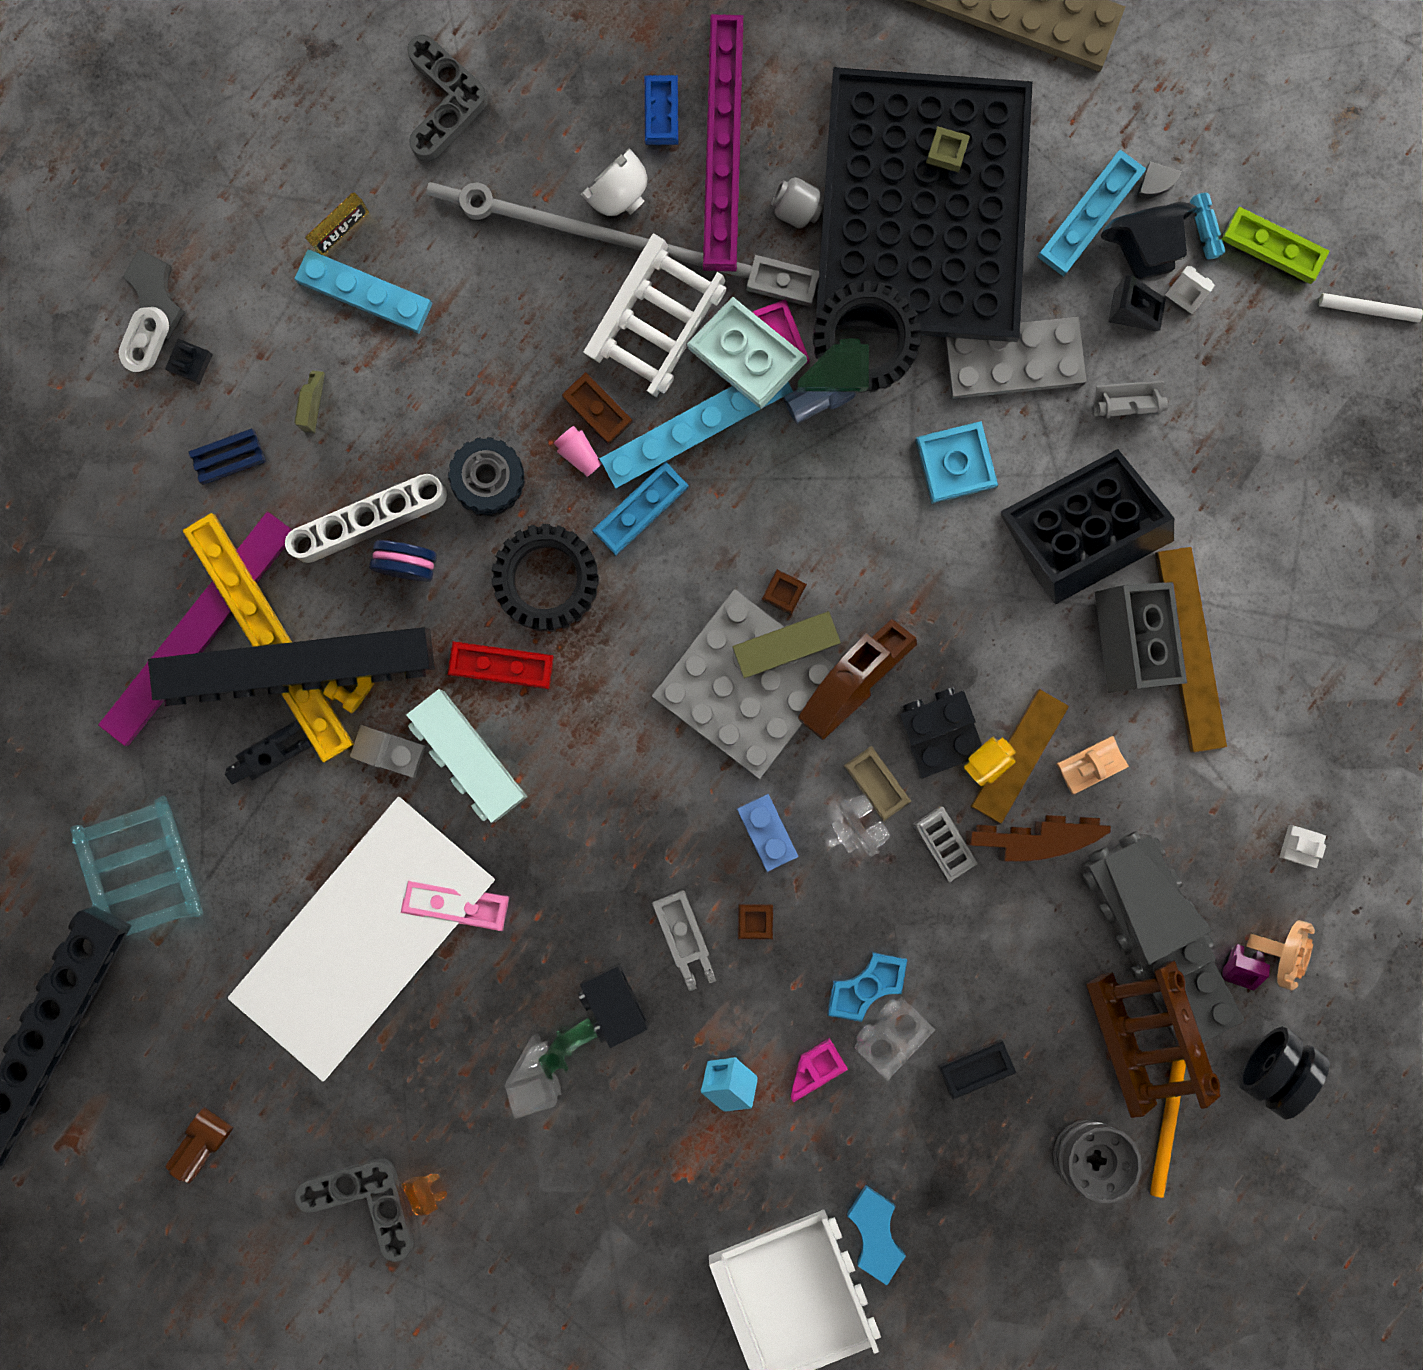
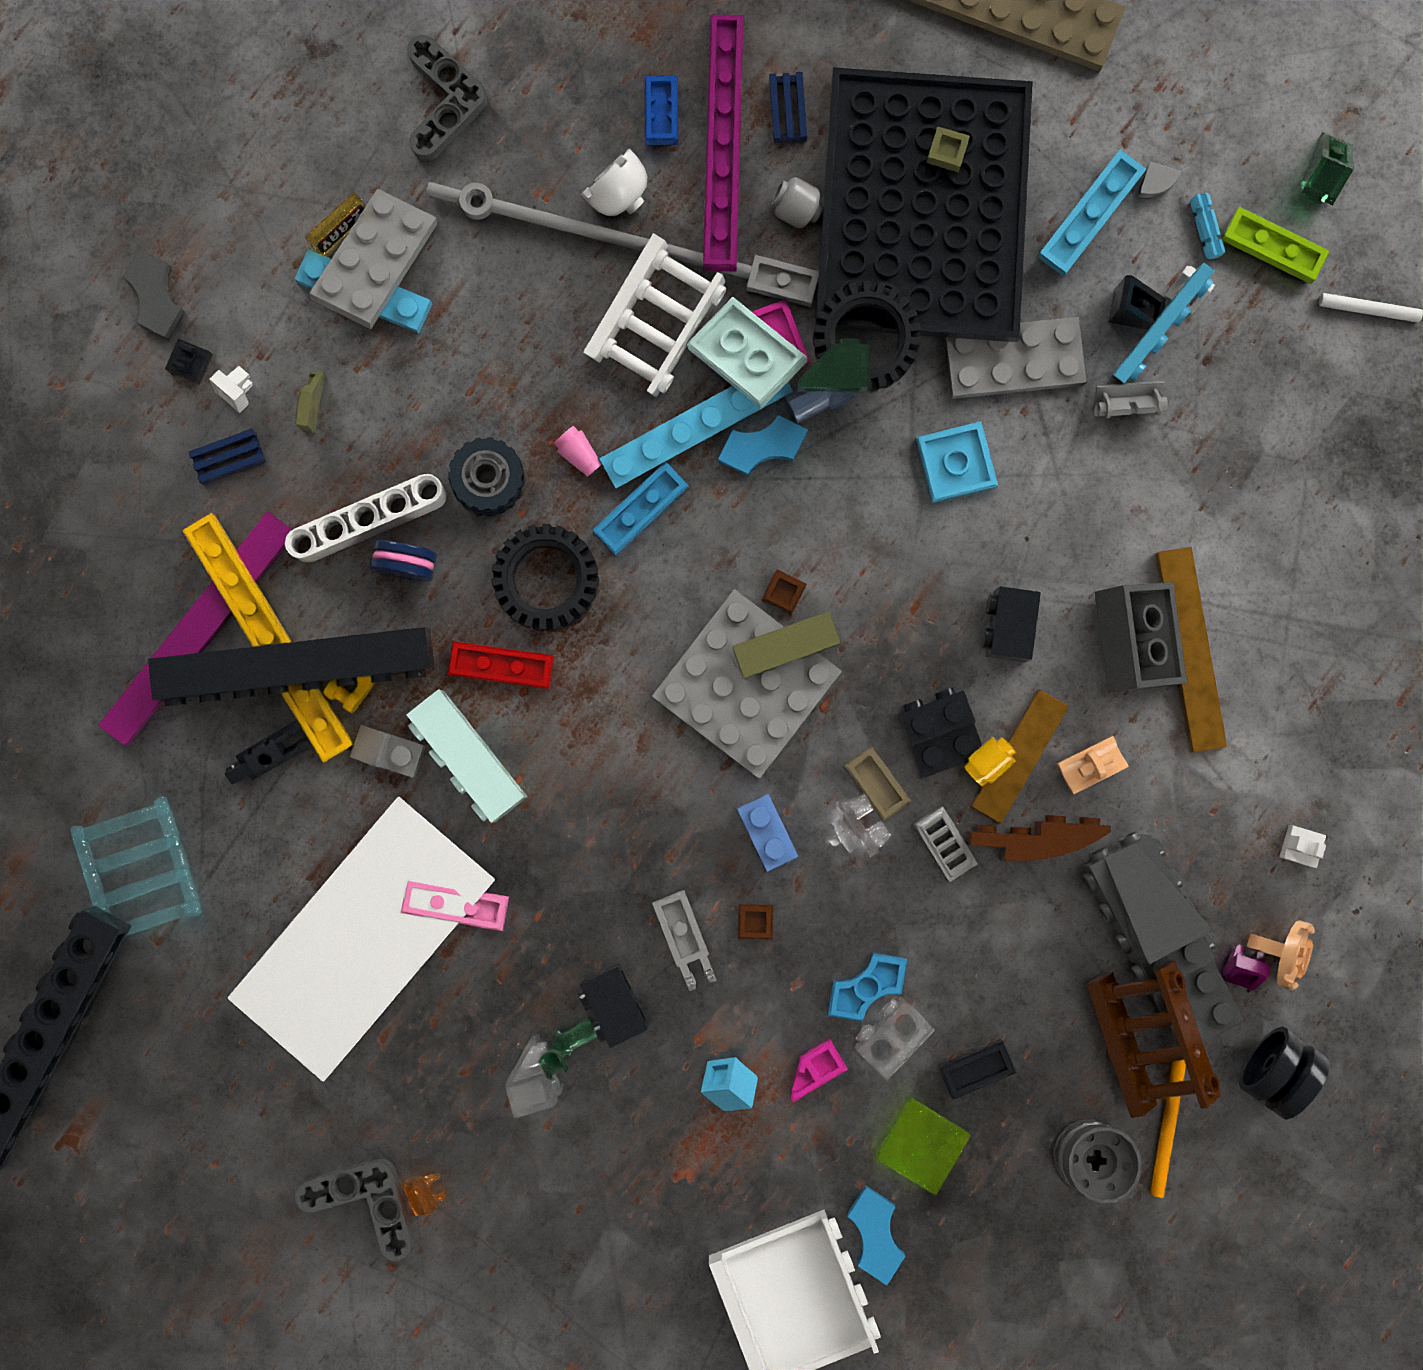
white plate [119,307,169,372] -> none
reddish brown piece [165,1107,233,1183] -> none
reddish brown plate [562,372,633,445] -> none
reddish brown slope [798,619,917,740] -> none
black slope [1001,449,1175,605] -> none
black piece [1101,202,1197,280] -> none
none -> white tile [209,366,253,413]
none -> light grey plate [309,188,437,329]
none -> dark azure tile [718,415,808,476]
none -> dark blue tile [769,72,807,143]
none -> clear neon green tile [875,1097,971,1195]
none -> black brick [982,586,1041,662]
none -> medium azure plate [1112,263,1215,383]
none -> clear green slope [1301,132,1354,206]

